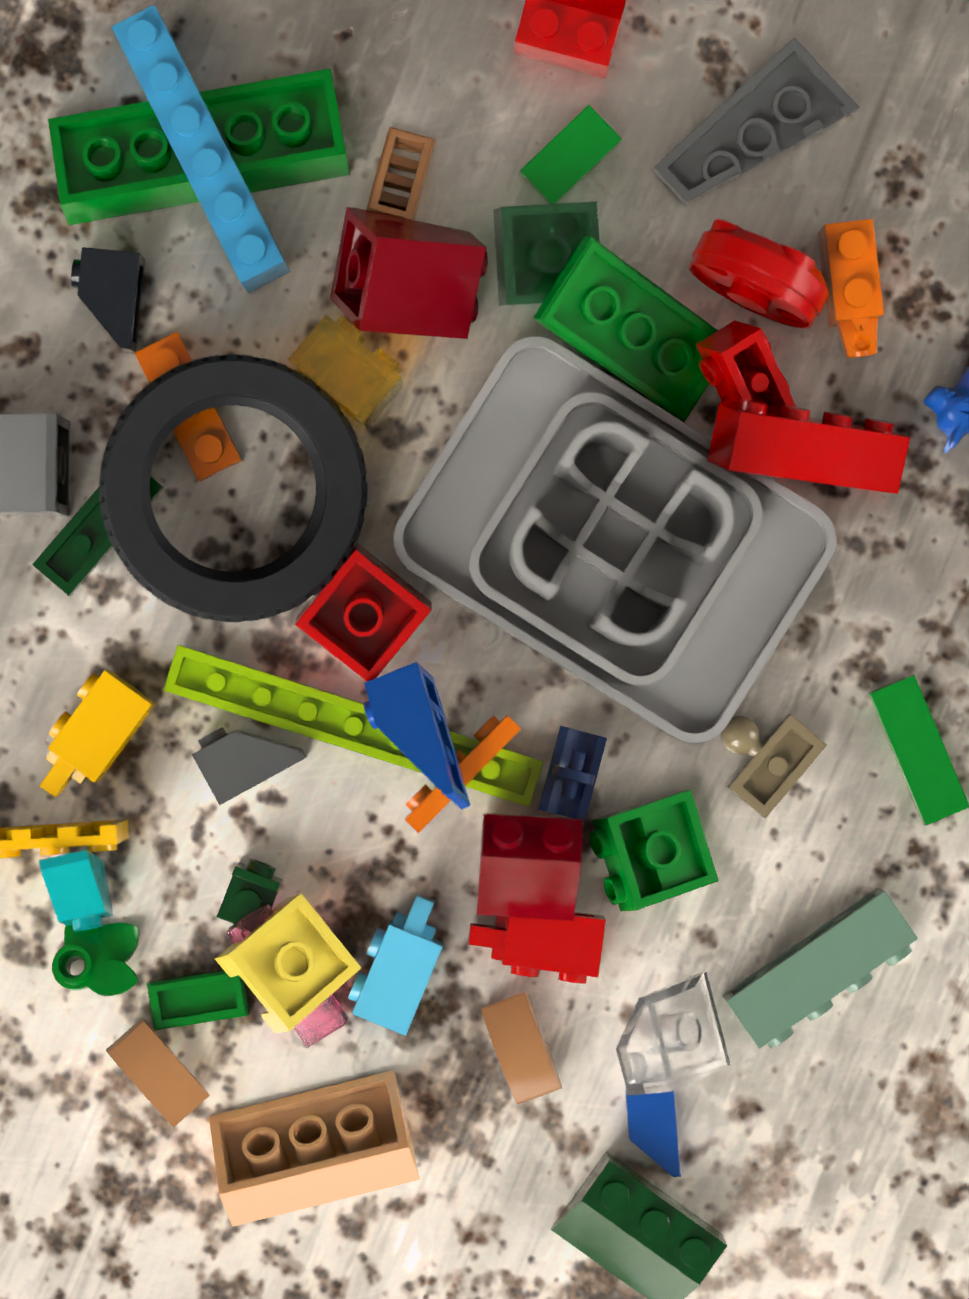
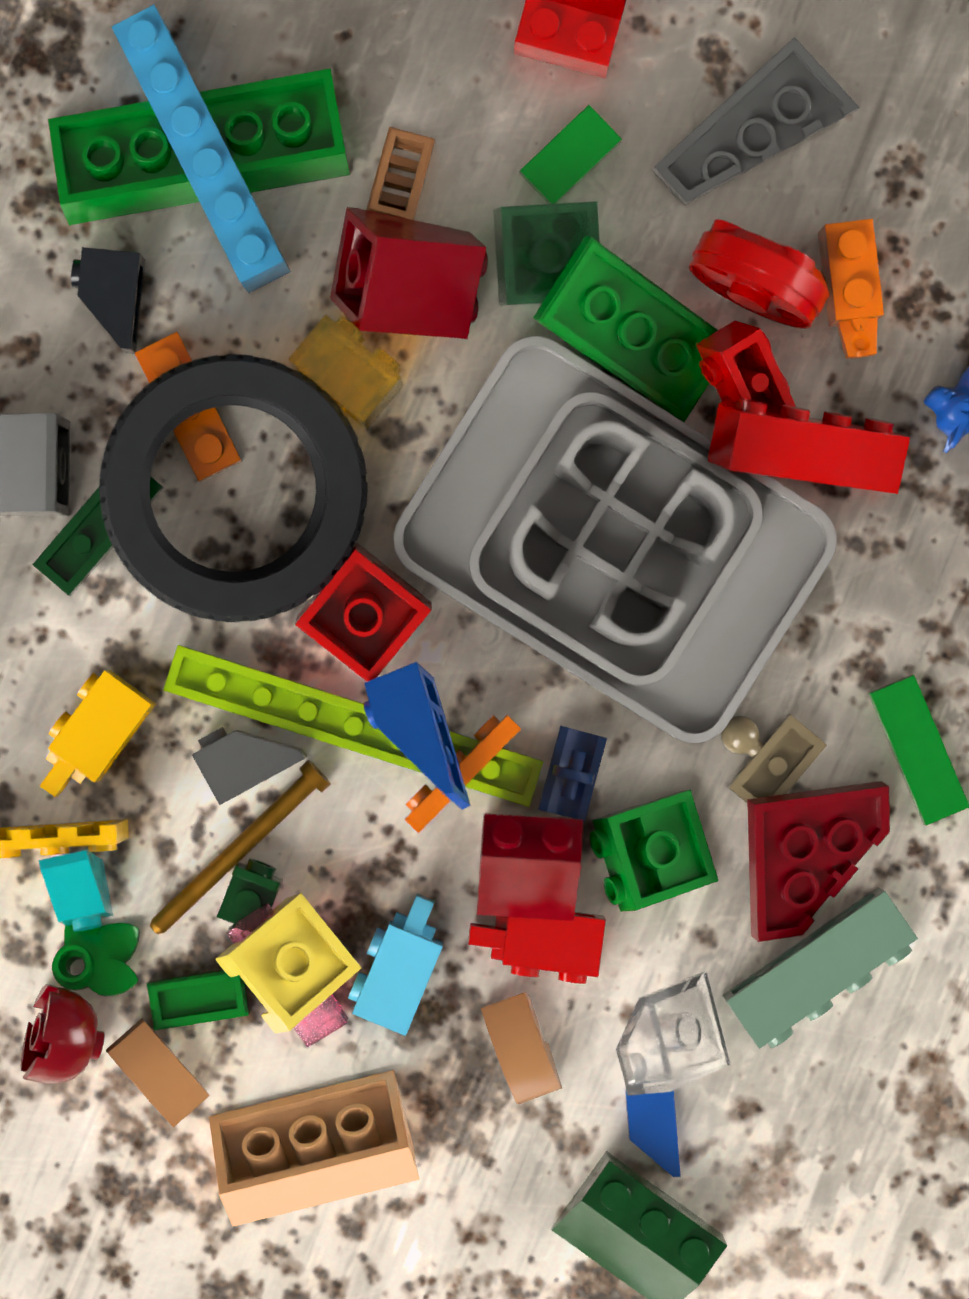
none -> dark red cylinder [21,984,105,1084]
none -> pearl gold bar [150,760,331,935]
none -> dark red plate [747,781,890,942]

